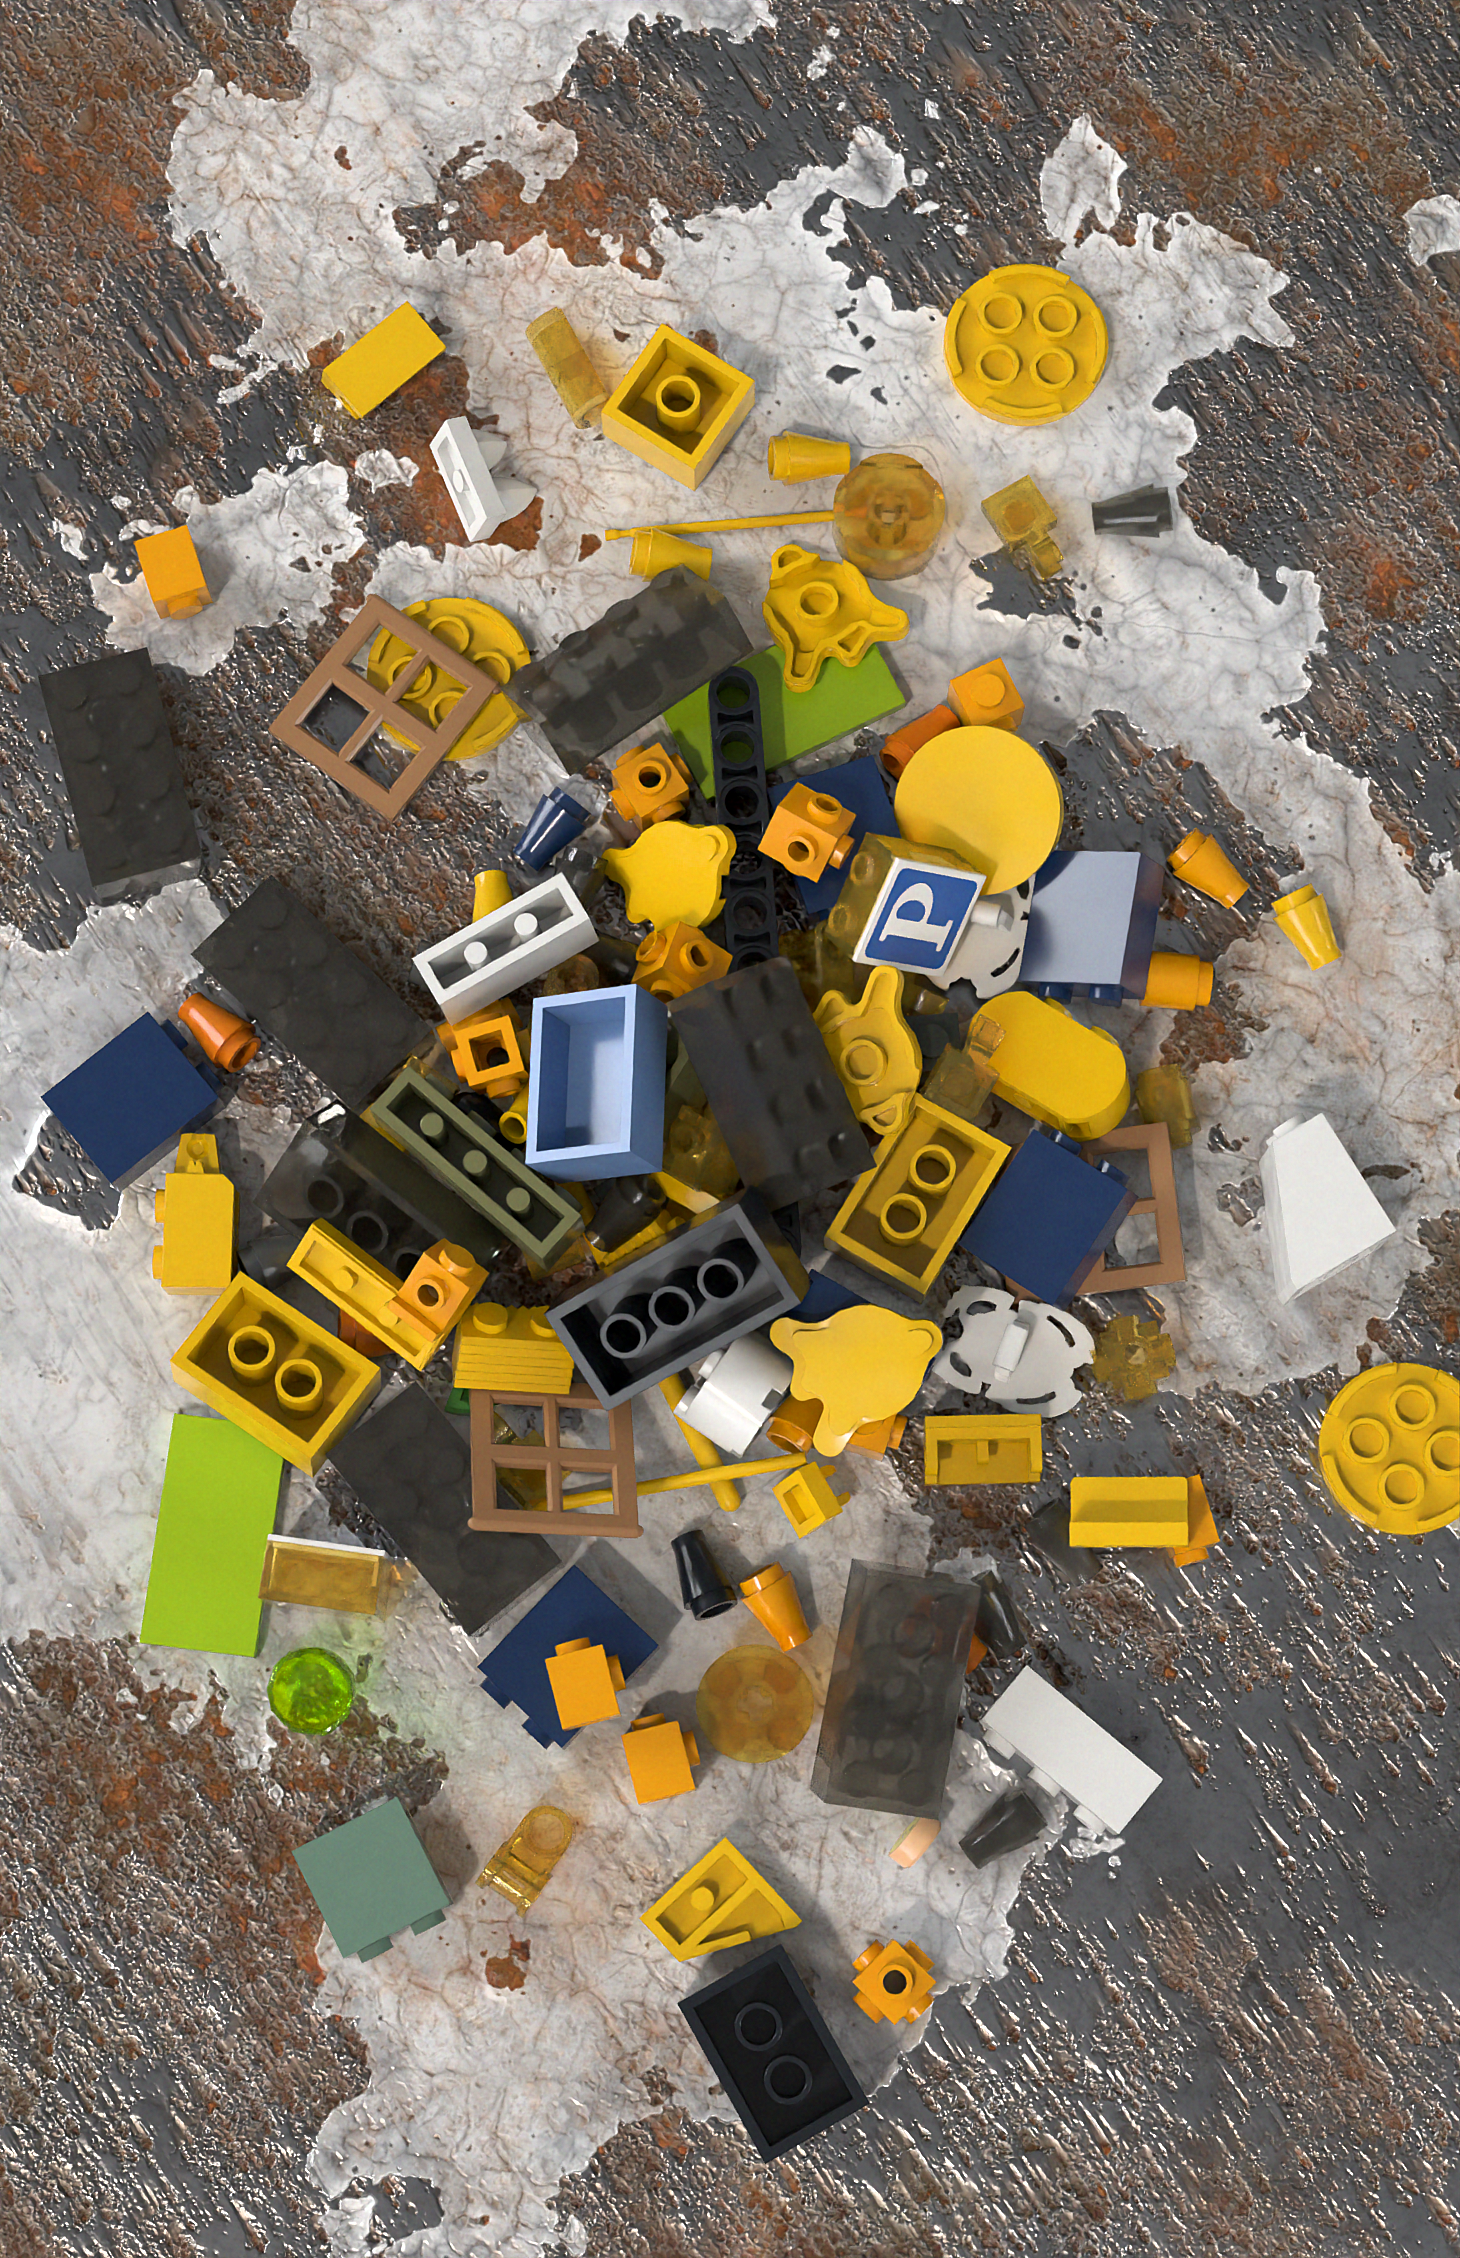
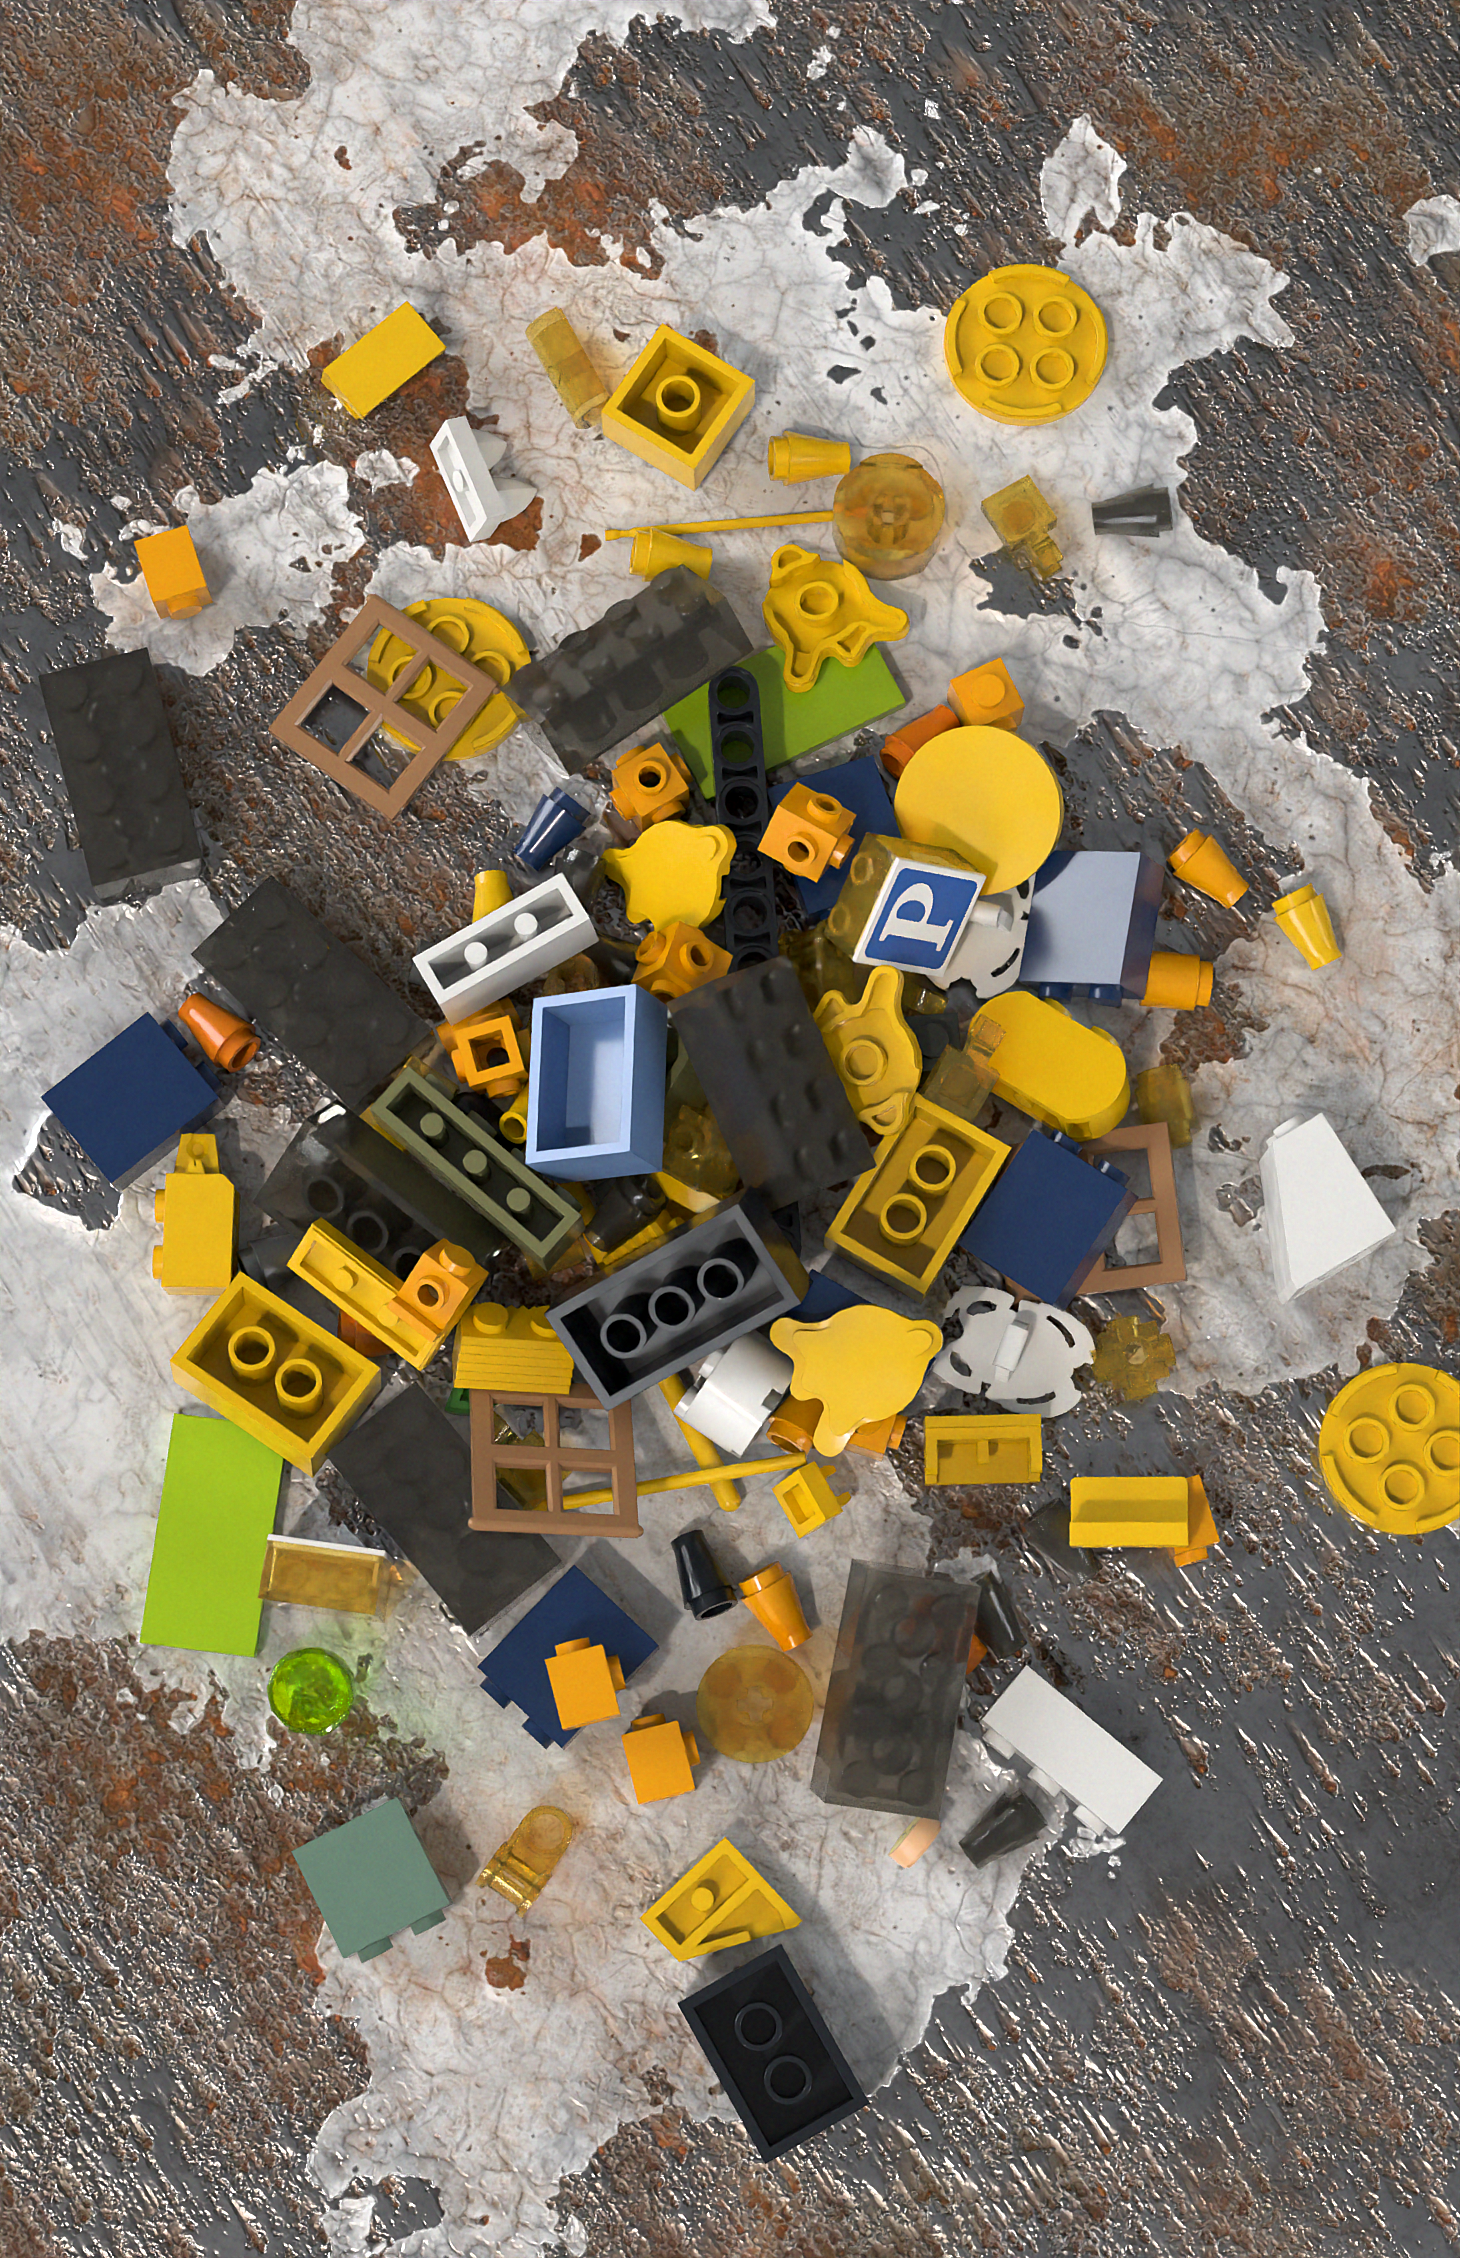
light orange brick [851,1939,936,2025] -> none

